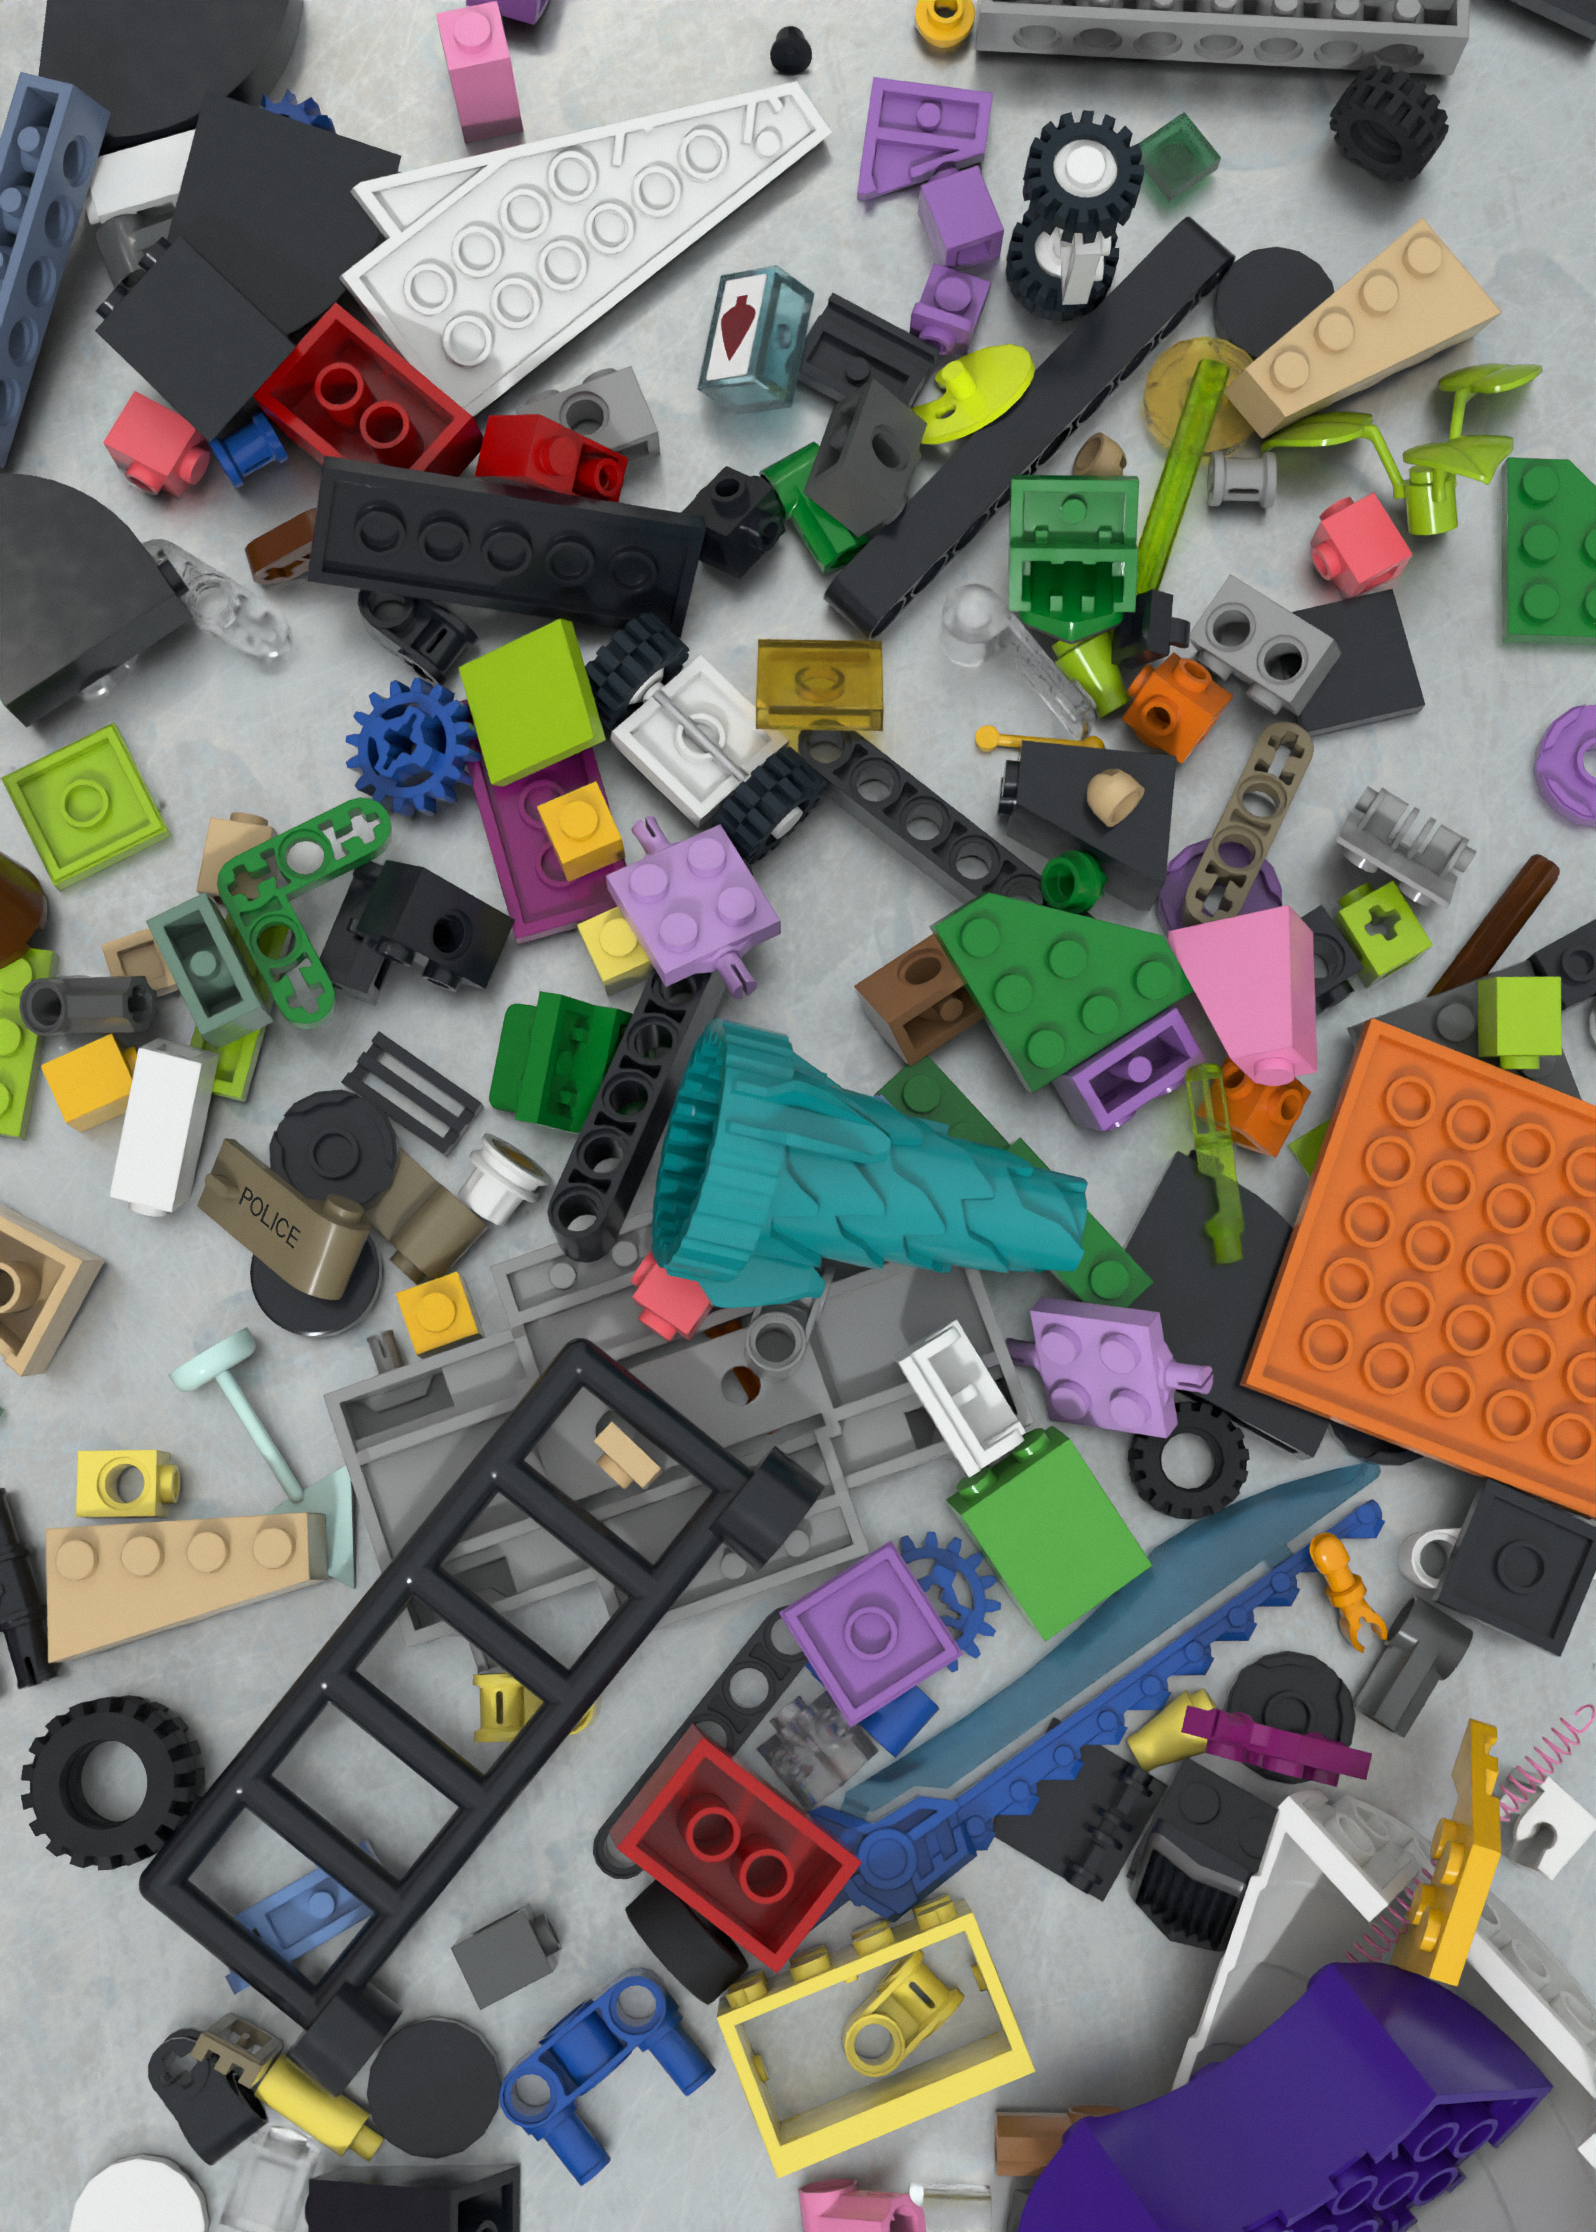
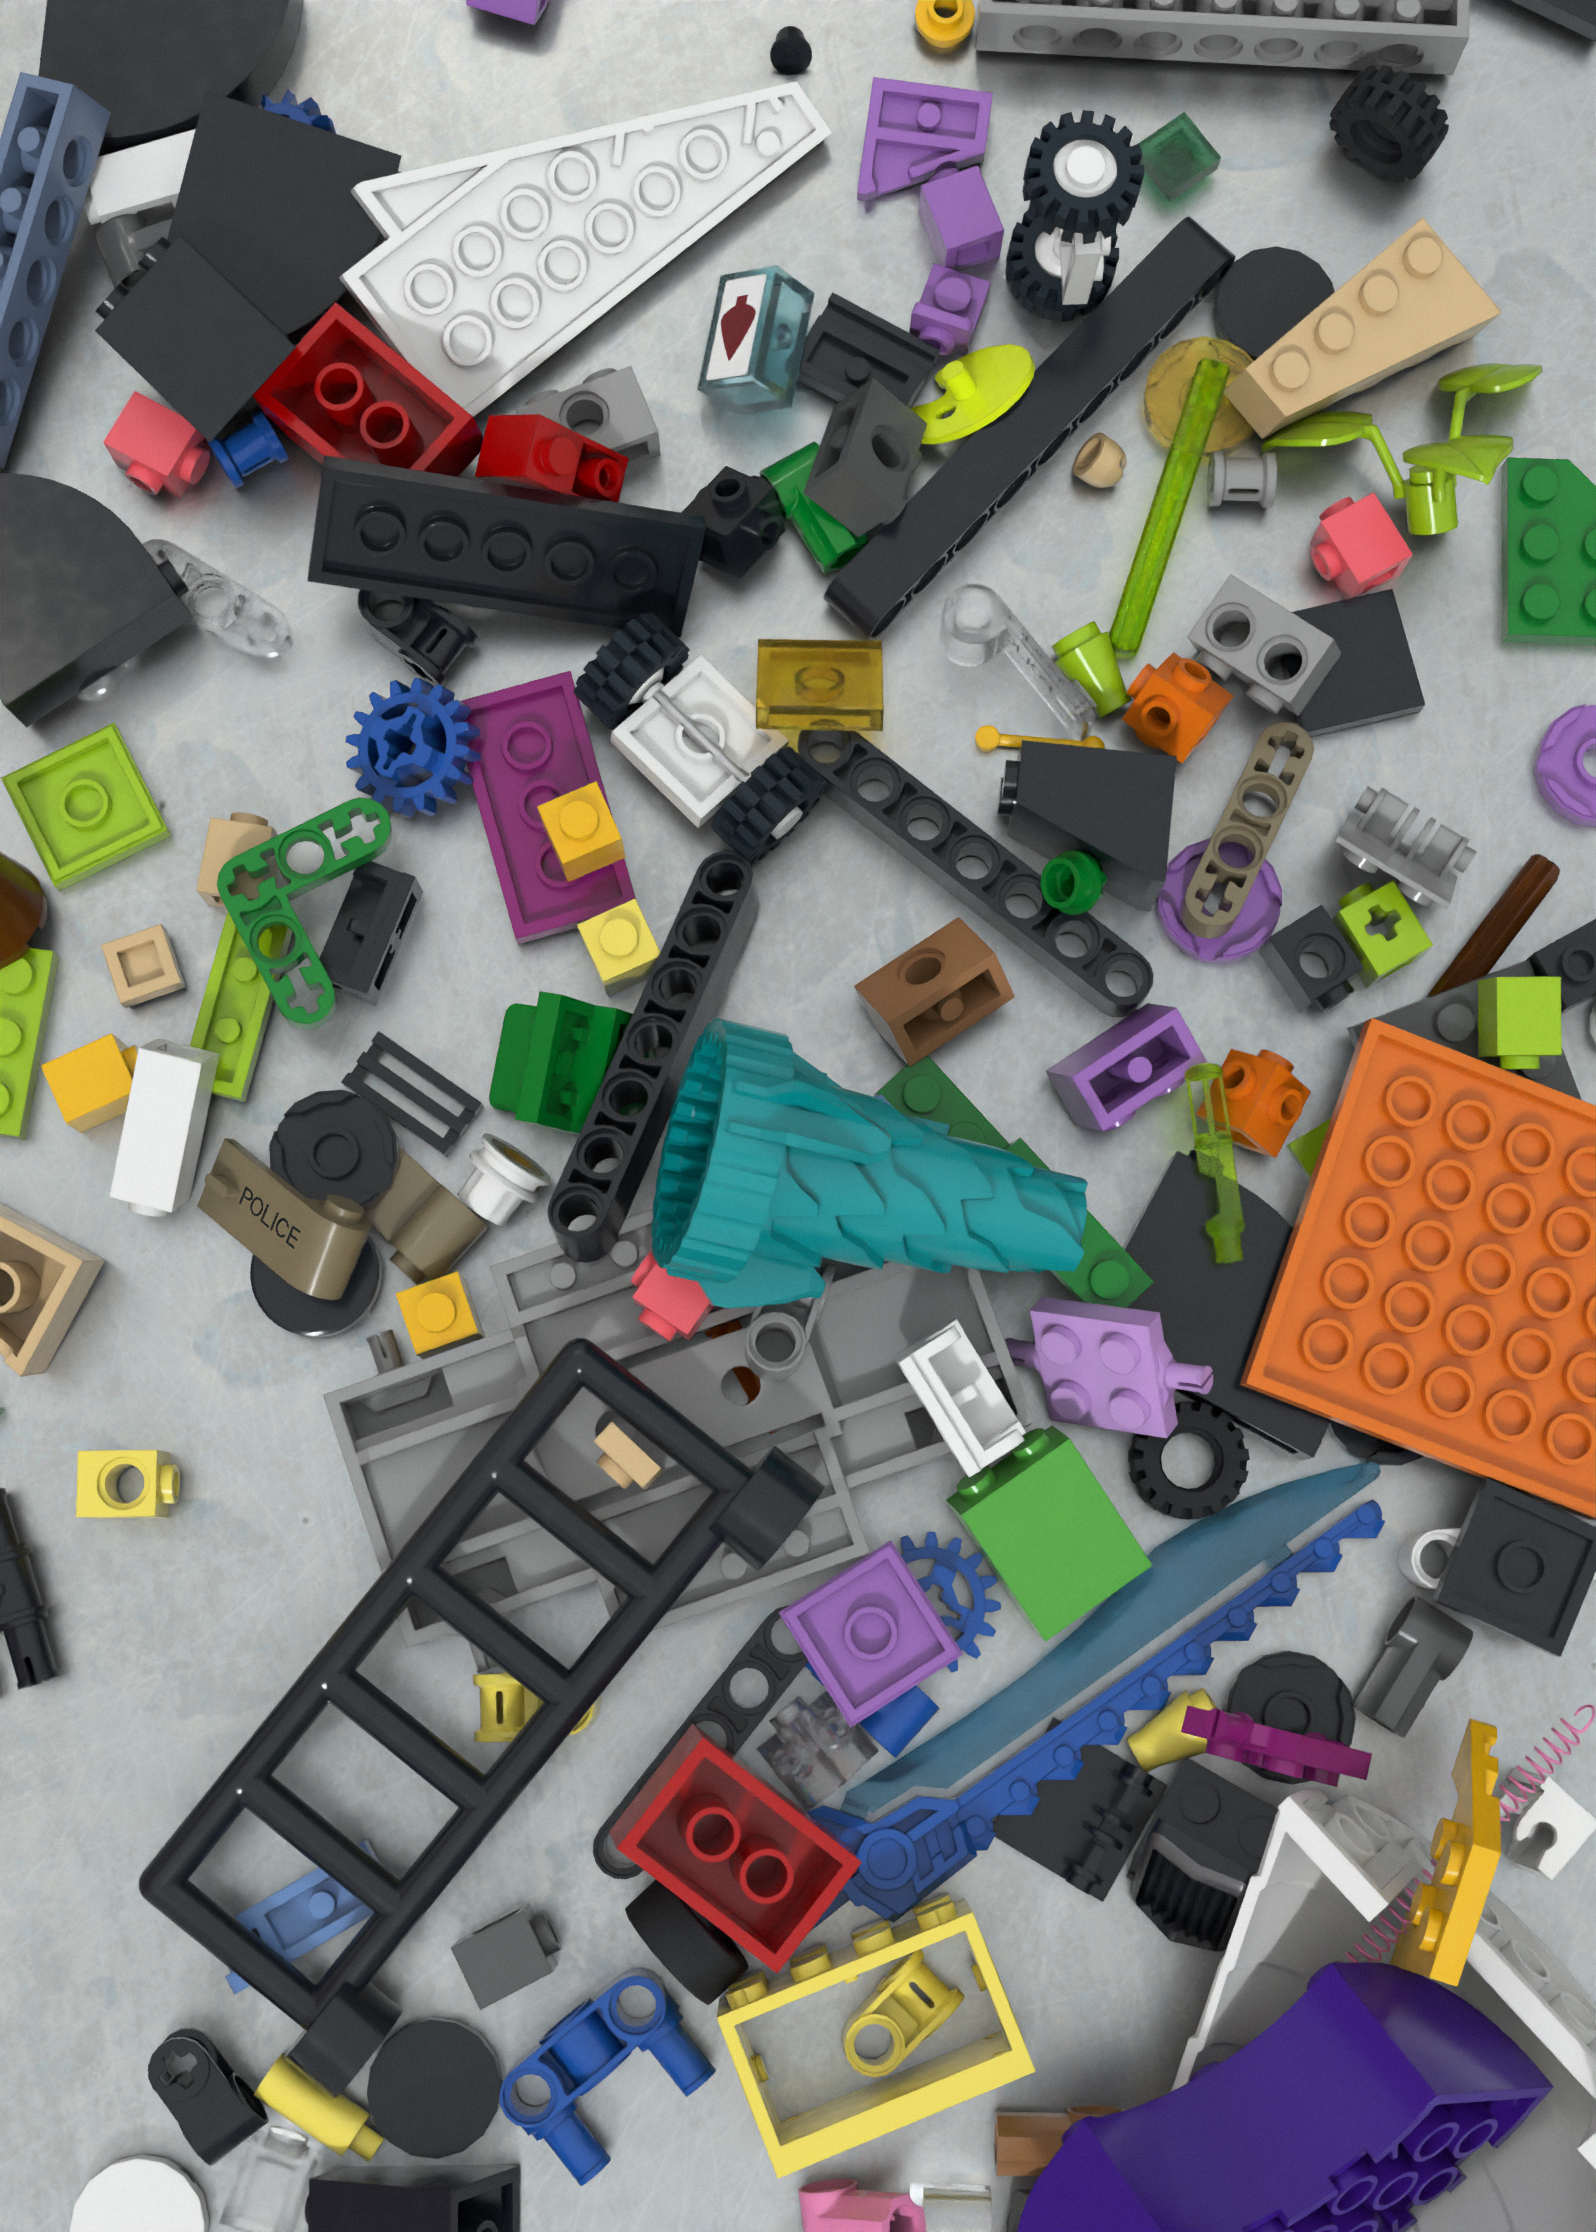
dark grey piece [19,975,158,1036] -> none
black tyre [21,1695,205,1870] -> none
tan wedge [46,1512,328,1663] -> none
sand green brick [146,892,274,1050] -> none
light aqua piece [168,1327,356,1589] -> none
dark tan tile [190,2013,285,2089] -> none
reddish brown beam [245,508,317,585] -> none
black brick [356,860,515,992] -> none
bright pink slope [436,1,523,144] -> none
lime tile [458,618,606,787] -> none
lavender plate [606,816,781,999] -> none
green plate [929,892,1194,1093] -> none
green piece [1008,475,1139,645] -> none
tan hinge [1086,769,1145,827] -> none
black tile [1111,589,1190,669] -> none
bright pink slope [1168,905,1318,1086] -> none
light orange piece [1309,1532,1388,1654] -> none

